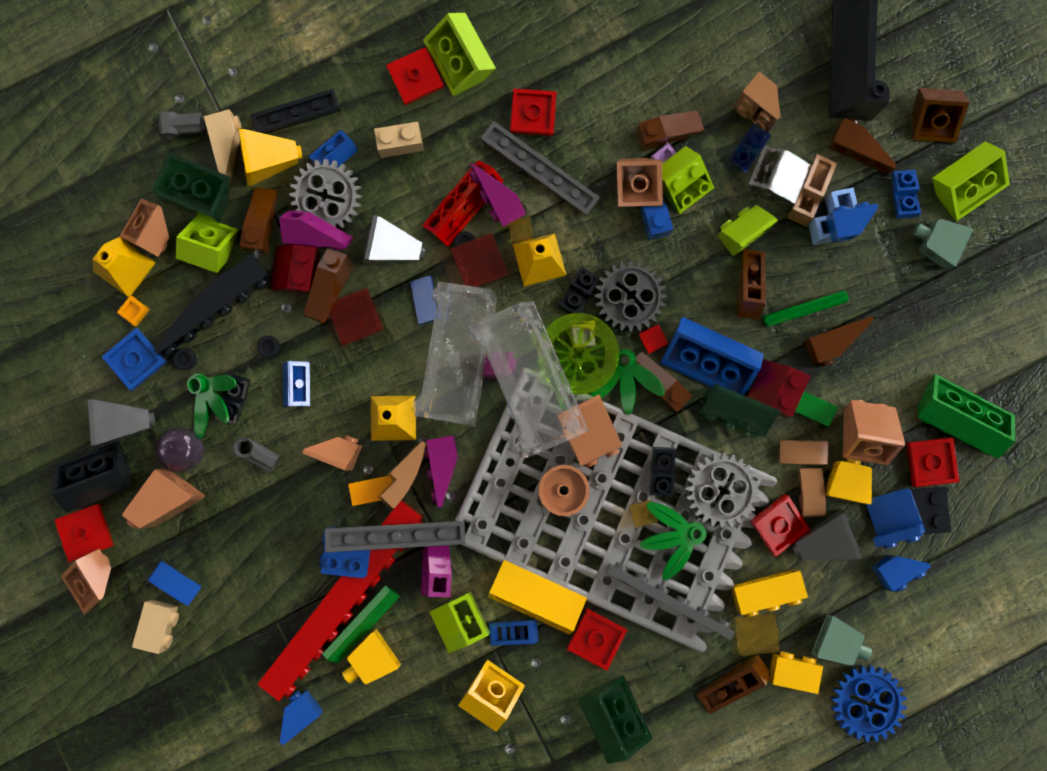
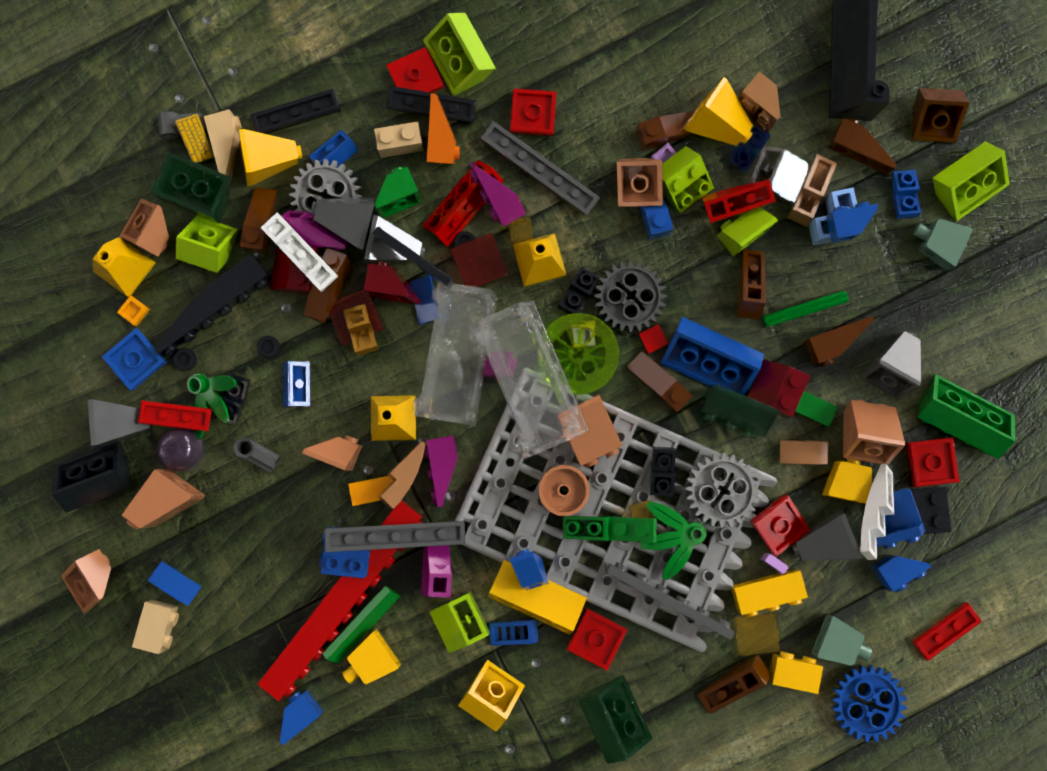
red plate [54,504,114,562] -> none
green plant [591,349,665,415] -> none
medium nougat slope [797,468,826,517] -> none
none -> red tile [138,400,212,432]
none -> yellow tile [175,114,214,164]
none -> white slope [261,212,338,292]
none -> dark grey slope [310,198,376,249]
none -> pearl gold slope [343,304,378,356]
none -> dark red slope [364,261,420,305]
none -> black tile [372,227,454,289]
none -> green slope [375,167,422,219]
none -> black tile [386,86,476,124]
none -> orange slope [427,93,460,164]
none -> blue slope [510,550,549,590]
none -> green slope [563,516,657,542]
none -> yellow slope [683,77,753,146]
none -> red slope [702,179,776,223]
none -> lavender tile [760,553,788,574]
none -> dark grey slope [860,331,921,400]
none -> white slope [860,463,894,560]
none -> red tile [911,602,982,661]

